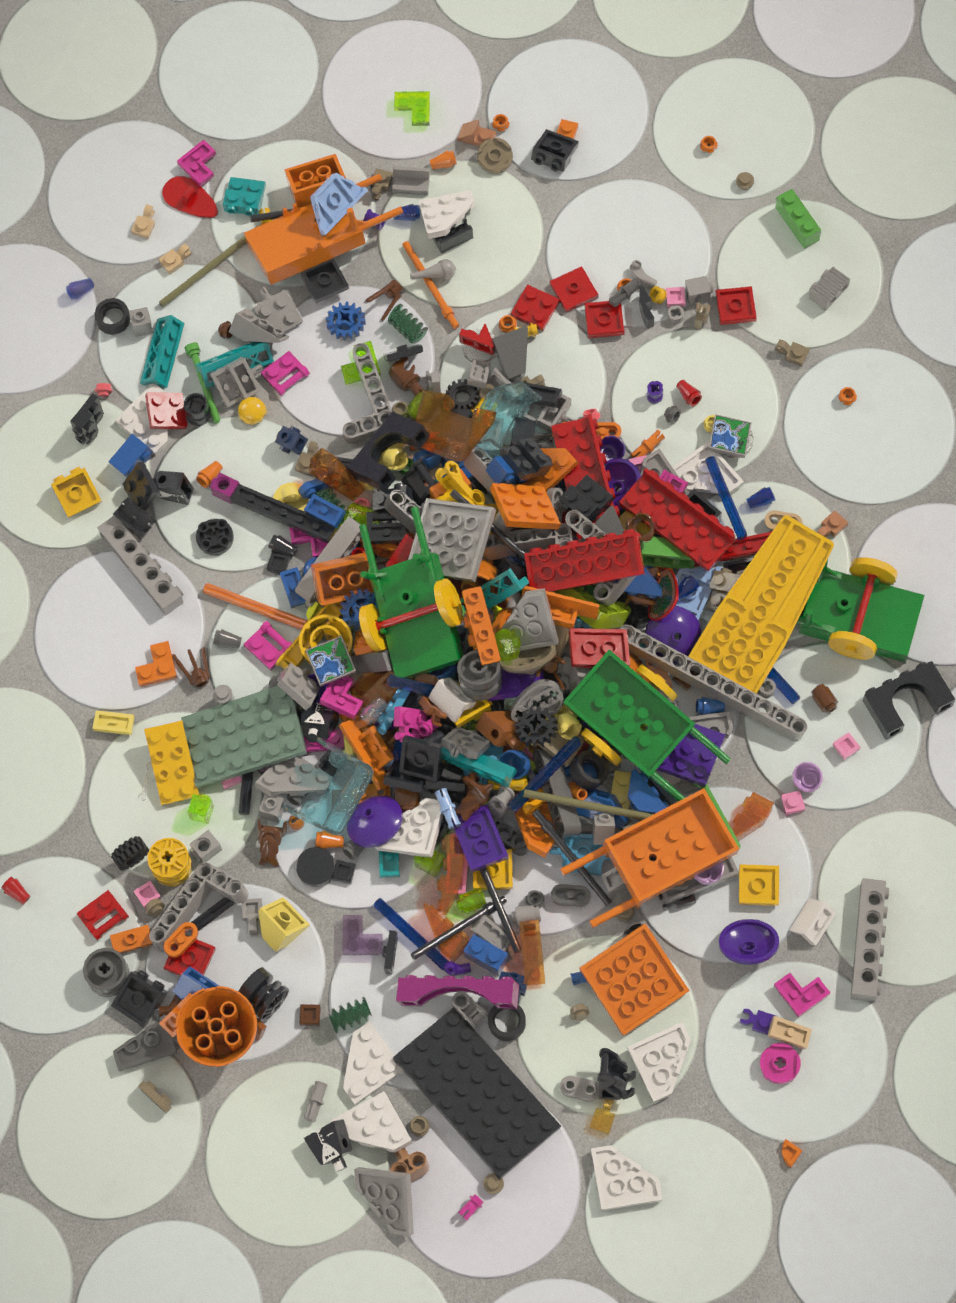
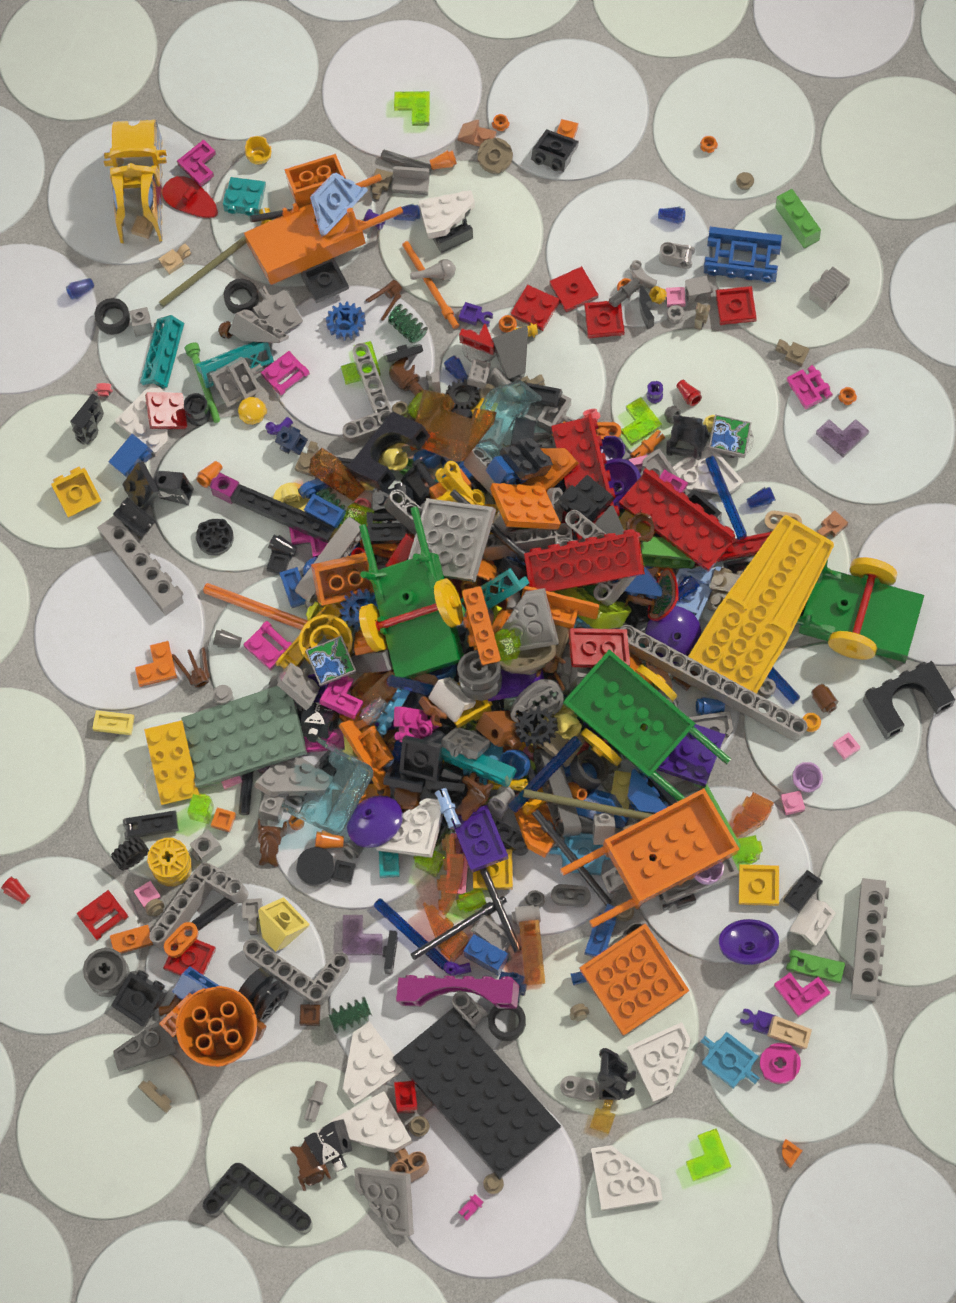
none -> yellow animal [104,120,167,243]
none -> black plate [122,810,179,840]
none -> black beam [203,1163,313,1234]
none -> orange plate [211,807,236,833]
none -> black tyre [223,278,259,314]
none -> light grey beam [243,939,350,1005]
none -> yellow hair [245,136,272,165]
none -> dark purple arm [265,417,293,435]
none -> reddish brown hair [290,1141,331,1191]
none -> dark grey axle [381,149,432,174]
none -> red slope [394,1081,417,1114]
none -> clear blue cone [444,355,469,382]
none -> dark purple plate [459,302,493,327]
none -> blue hinge [584,904,616,957]
none -> clear neon green plate [621,397,662,446]
none -> clear blue cone [658,206,686,224]
none -> light grey piece [659,242,695,269]
none -> black piece [666,415,710,460]
none -> clear neon green plate [685,1128,732,1182]
none -> dark azure plate [700,1031,760,1089]
none -> blue fence [704,226,782,283]
none -> clear neon green brick [734,835,763,864]
none -> black plate [783,870,823,913]
none -> dark pink plate [786,365,833,410]
none -> bright green plate [786,950,845,984]
none -> light orange plate [802,713,821,732]
none -> clear purple plate [816,419,869,458]

